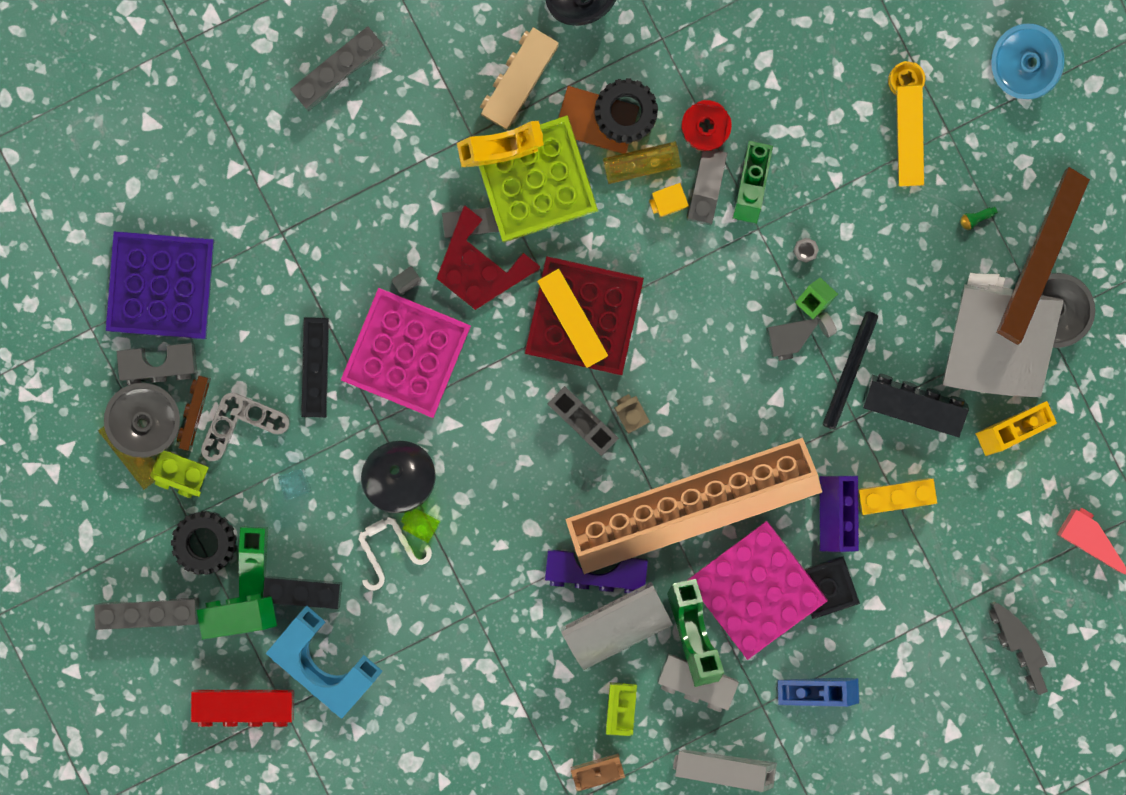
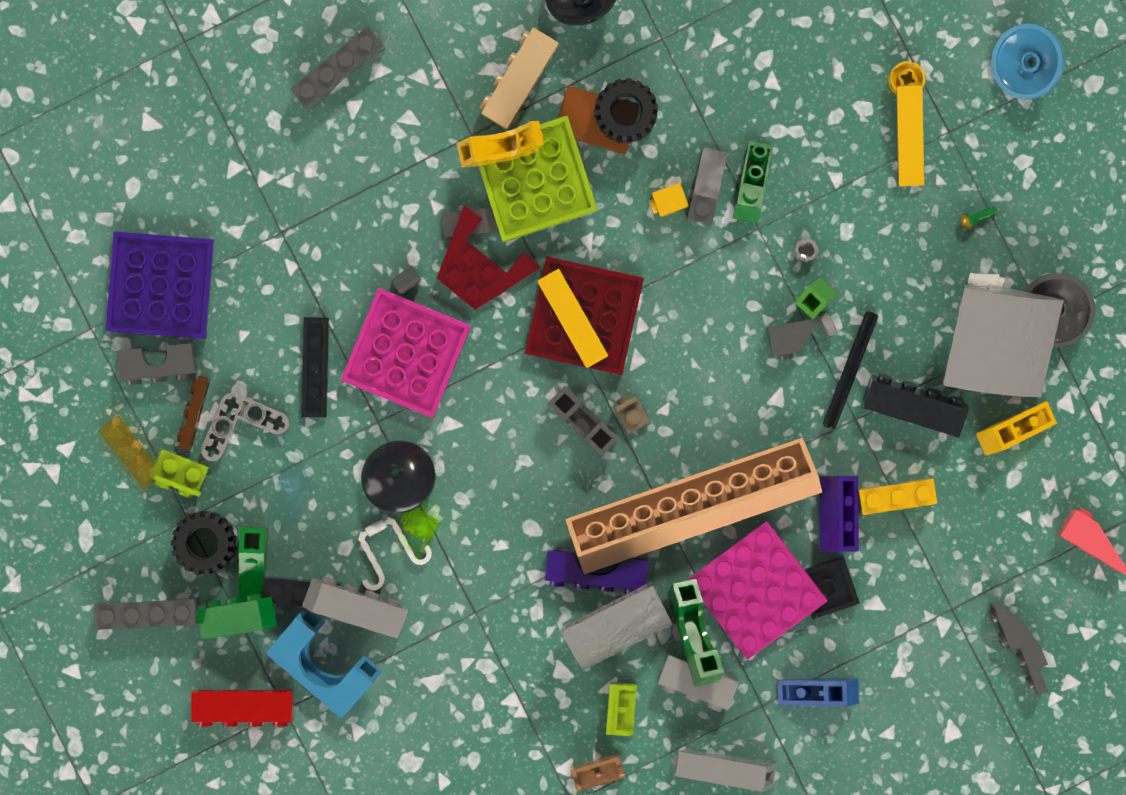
dark grey dish [104,383,180,458] -> none
clear yellow plate [603,141,681,184] -> none
red plate [681,100,732,151] -> none
reddish brown tile [996,167,1090,345] -> none
none -> light grey brick [302,576,408,639]

